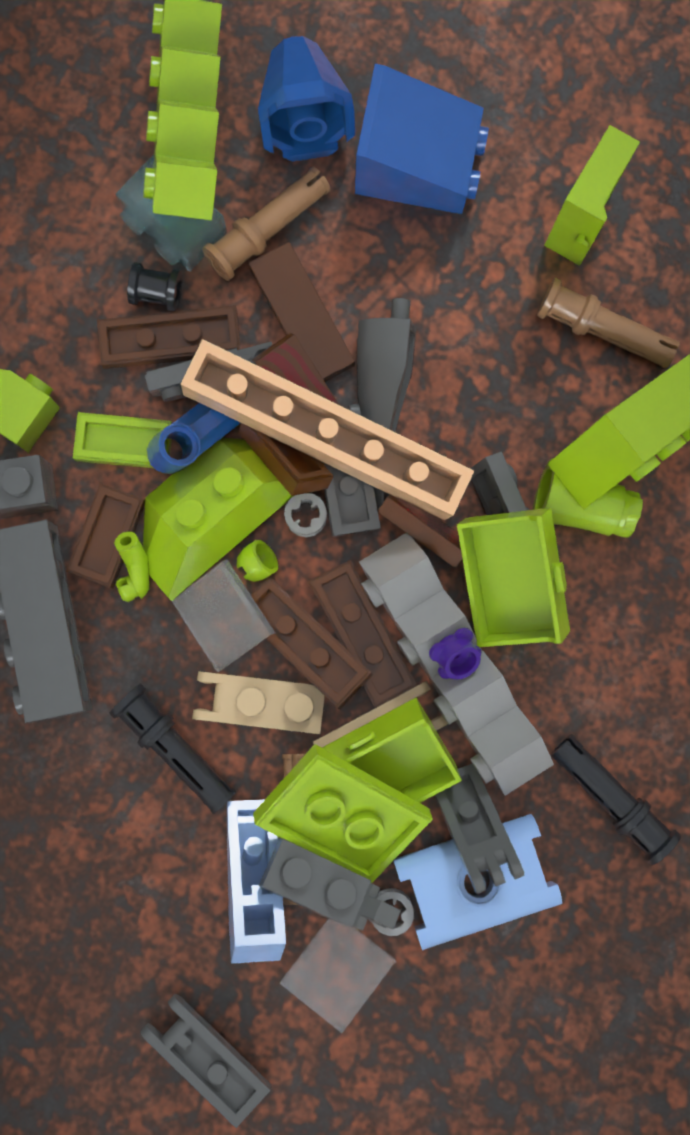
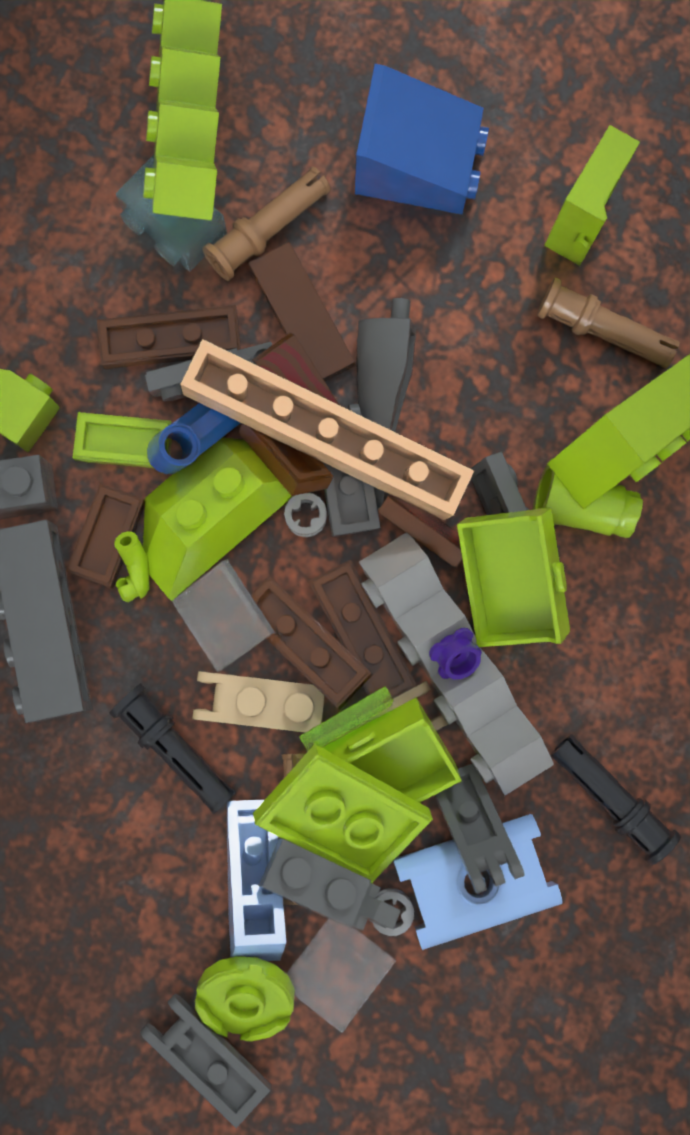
black bush [127,262,183,311] -> none
lime hinge [236,540,278,582] -> none
blue cone [258,36,355,162] -> none
none -> lime tile [195,956,295,1041]
none -> clear neon green tile [299,686,394,752]

